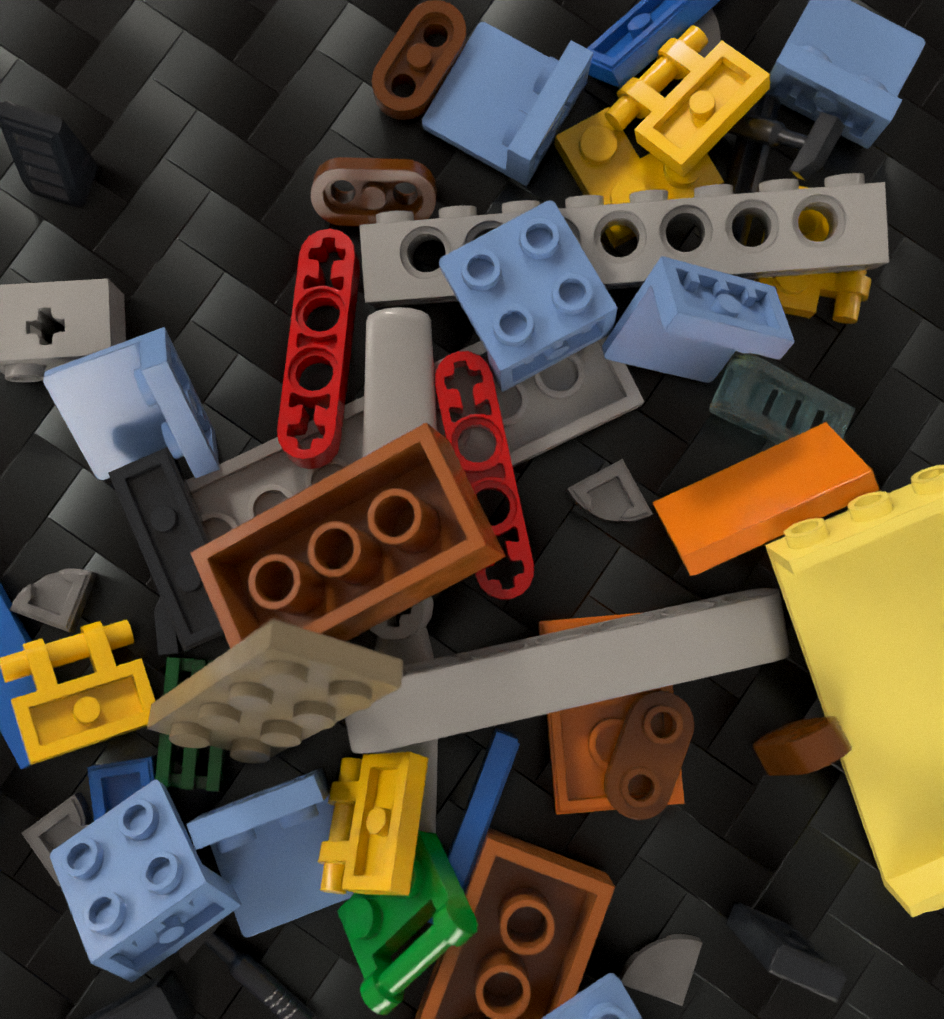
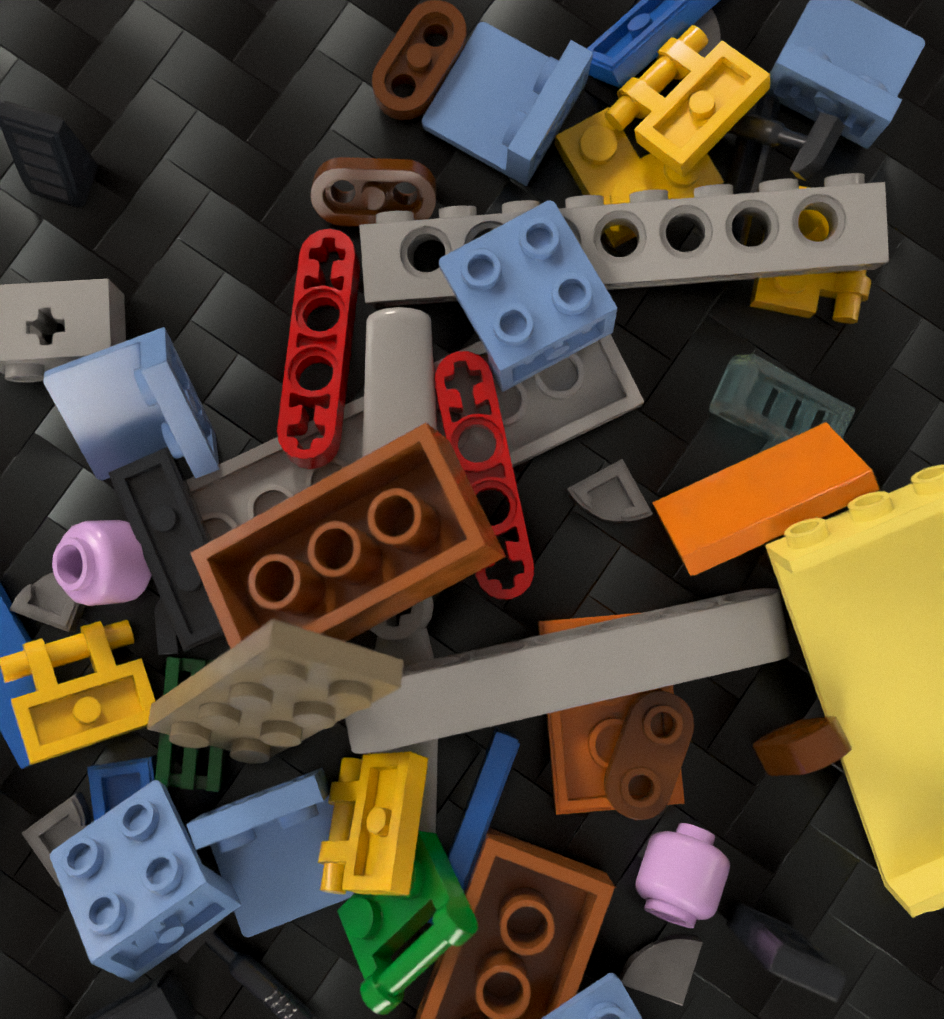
medium blue bracket [602,256,795,383] -> none
none -> lavender head [52,520,152,606]
none -> lavender head [635,823,730,928]

